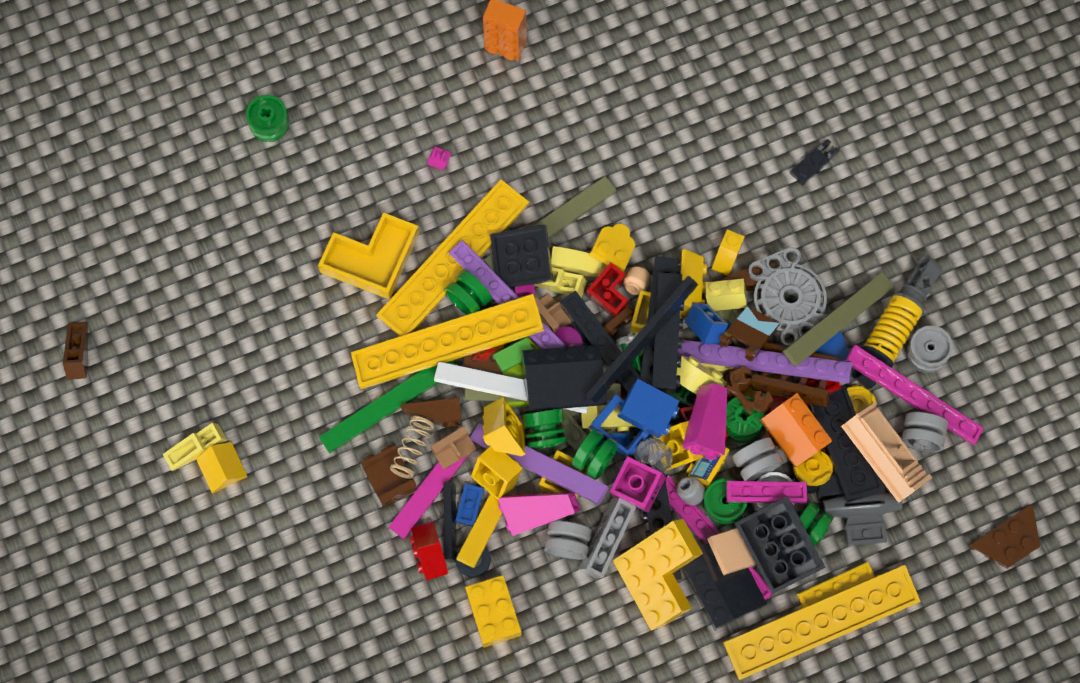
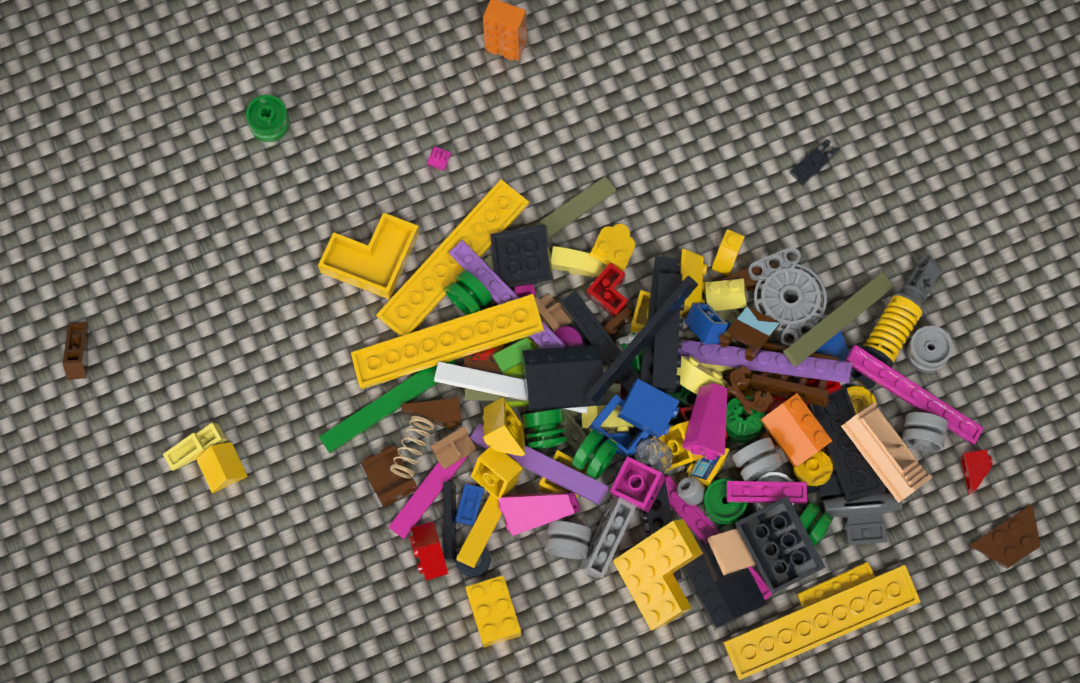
light yellow slope [534,267,587,298] -> none
light nougat head [623,267,651,295] -> none
none -> red slope [960,449,993,495]

